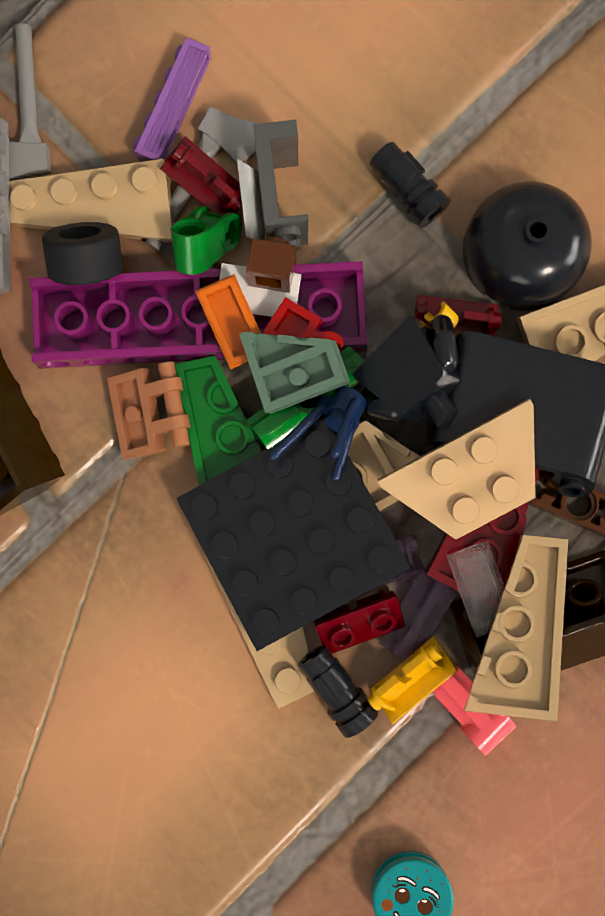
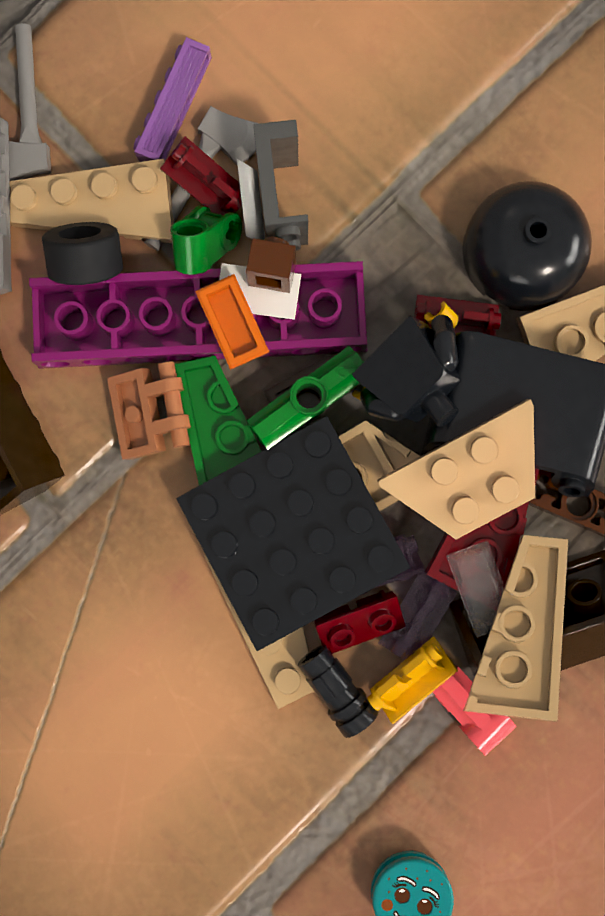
sand green wing [239,331,350,414] -> none
red plate [262,297,344,349] -> none
dark blue plant [269,387,367,481] -> none
black axle [370,142,451,228] -> none

